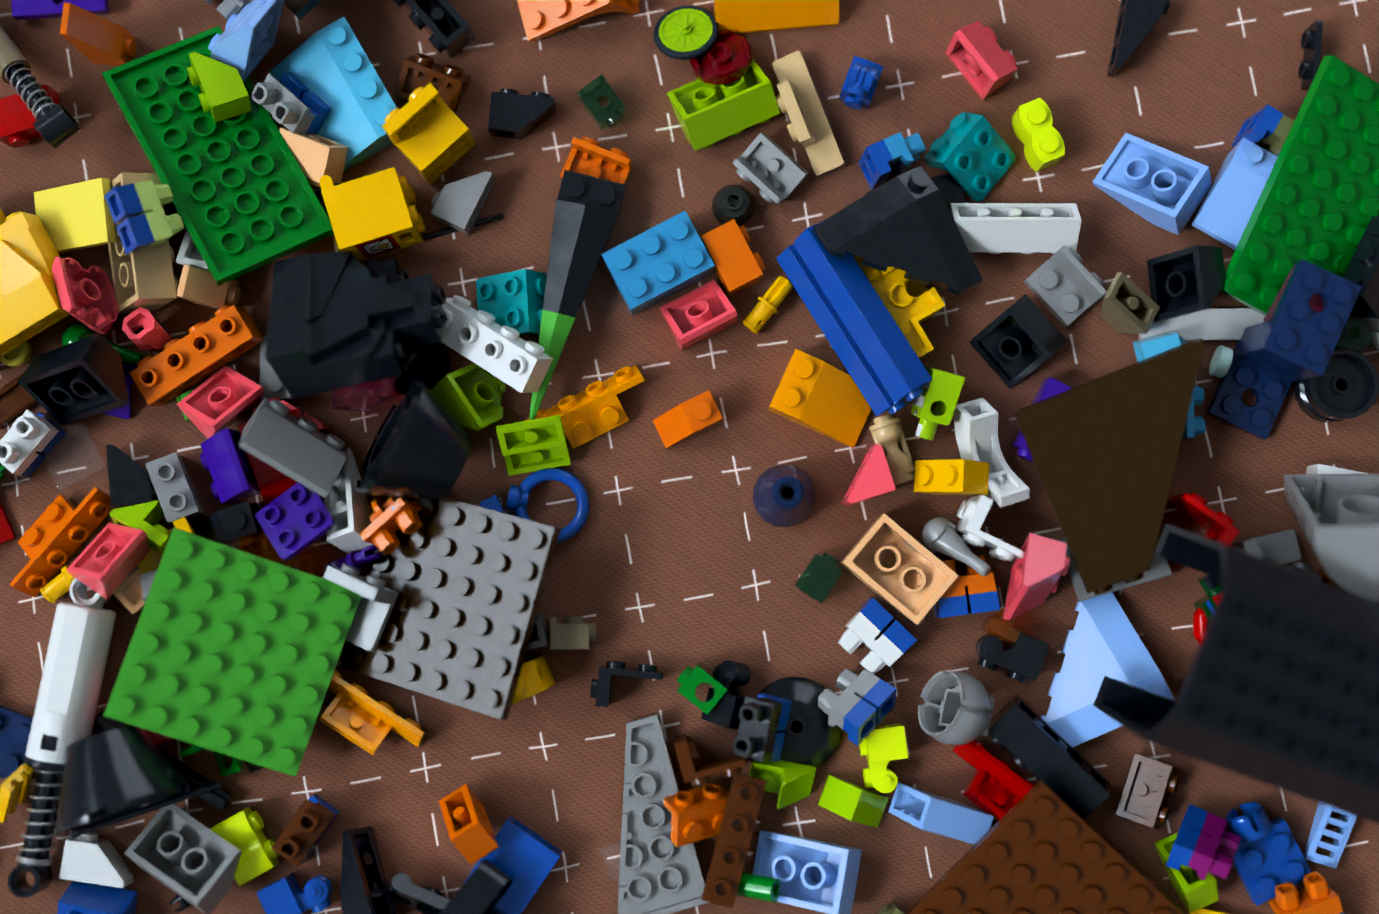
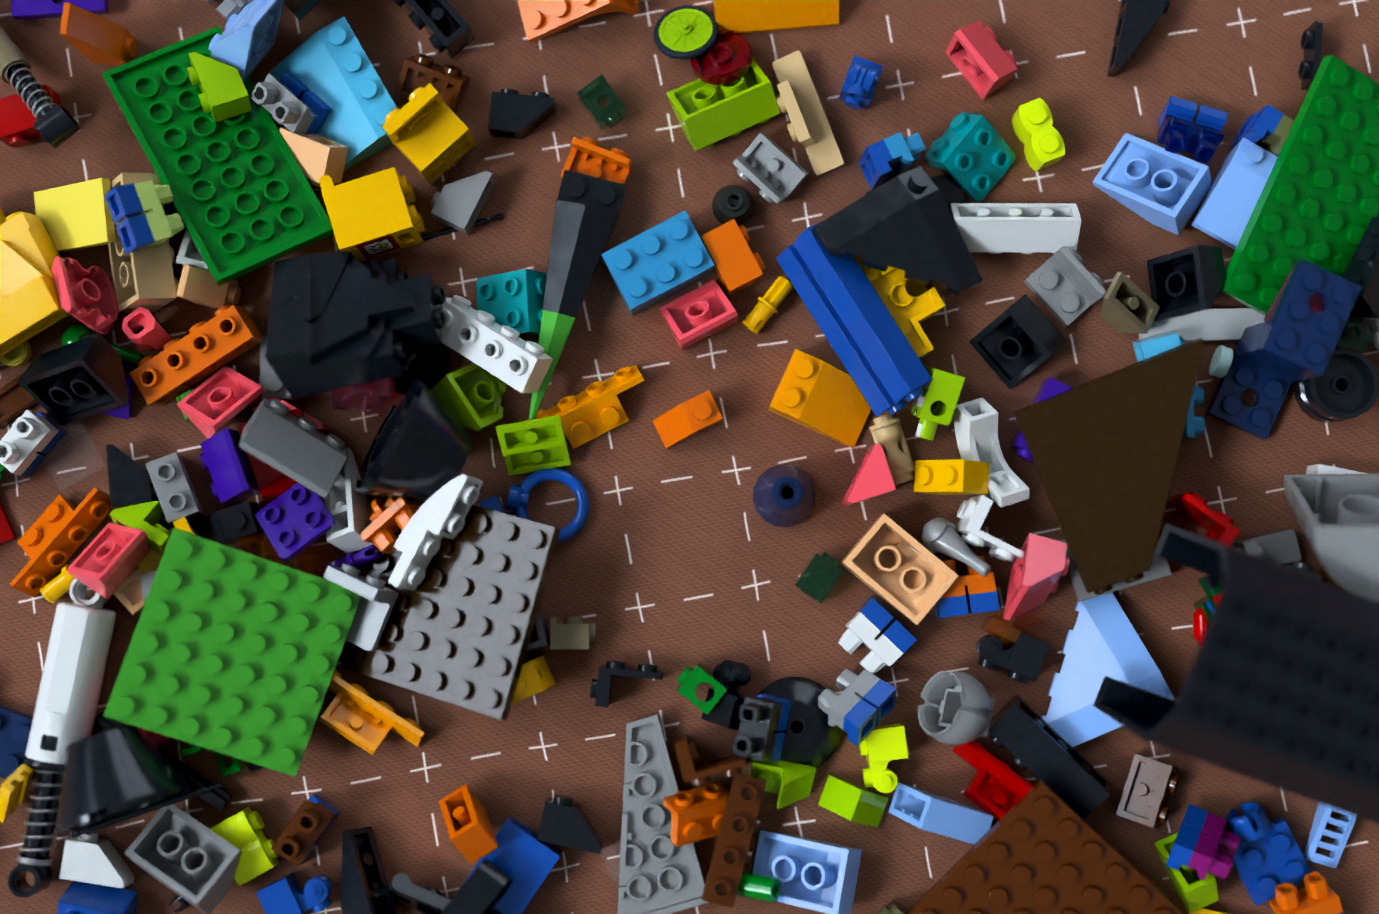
none -> white slope [388,474,483,591]
none -> black slope [537,794,603,854]
none -> clear blue hips [1157,95,1228,163]

